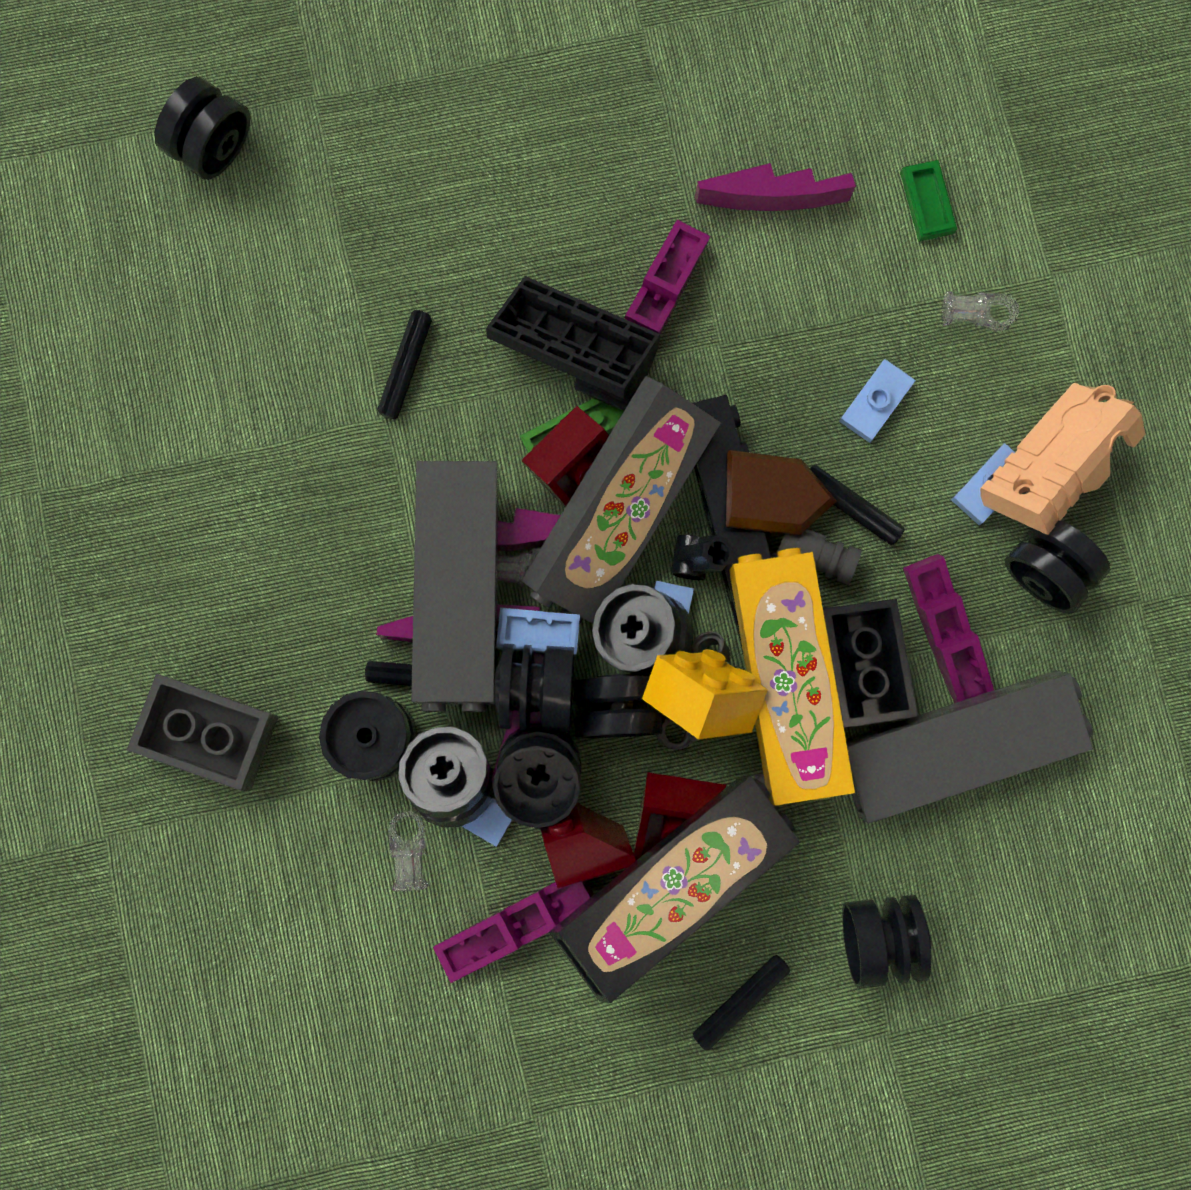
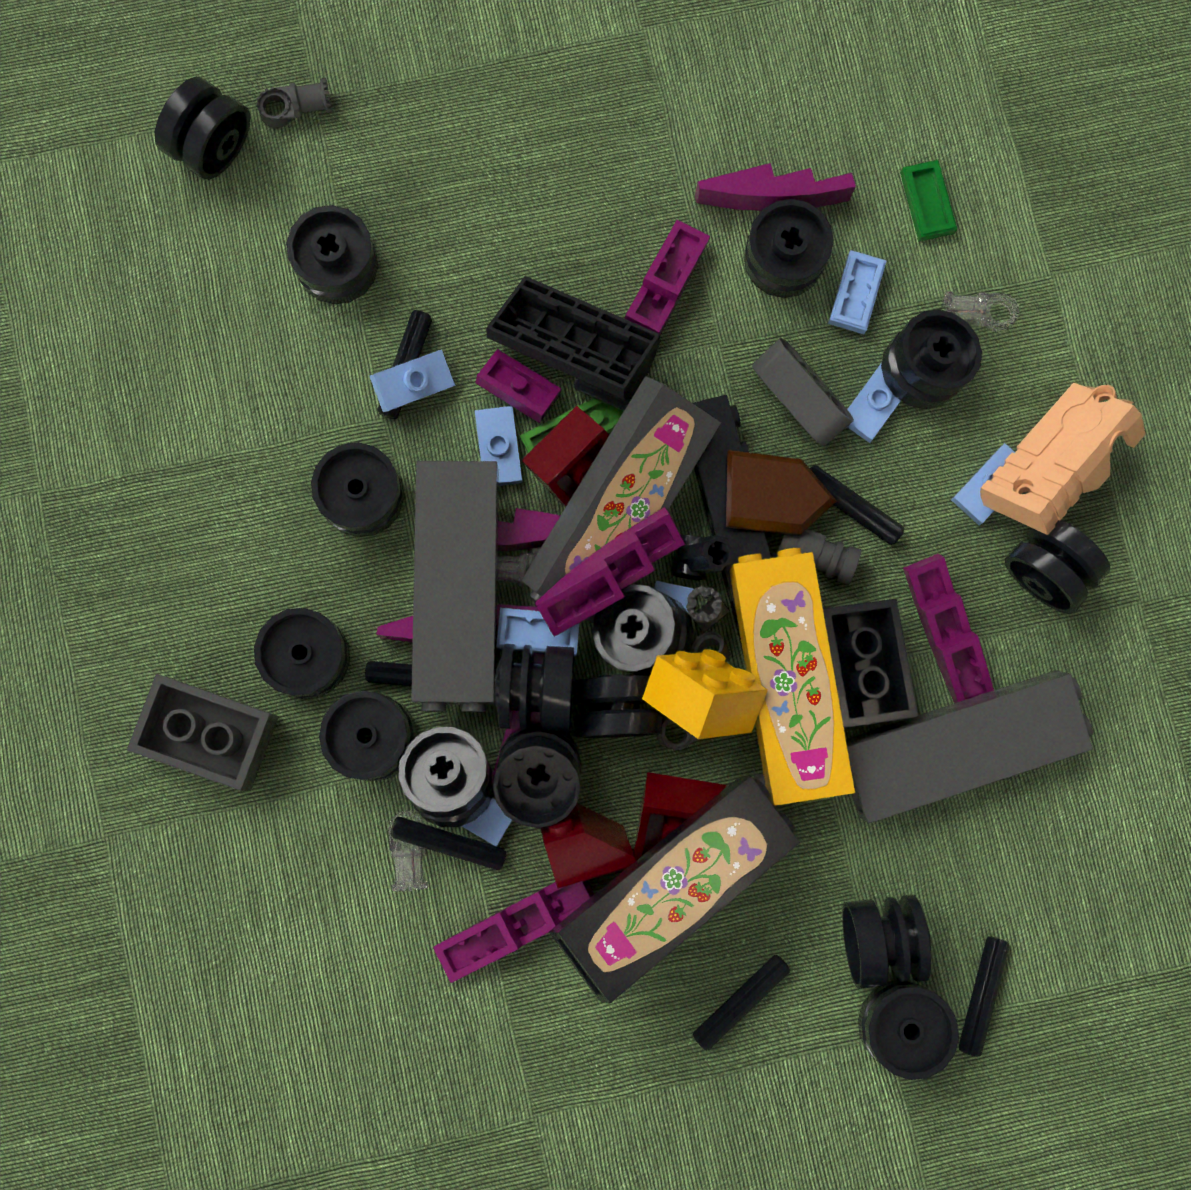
none -> black wheel [254,608,350,699]
none -> dark grey connector [257,78,333,128]
none -> black wheel [286,205,378,304]
none -> black wheel [311,442,404,537]
none -> light blue plate [369,349,455,412]
none -> black axle [390,817,506,870]
none -> magenta plate [475,349,562,423]
none -> light blue plate [475,406,522,486]
none -> magenta slope [535,507,685,637]
none -> dark grey connector [686,586,730,633]
none -> black wheel [743,199,834,298]
none -> dark grey beam [752,338,854,447]
none -> light blue plate [828,250,886,334]
none -> black wheel [858,981,959,1080]
none -> black wheel [881,309,982,409]
none -> black axle [958,936,1010,1057]

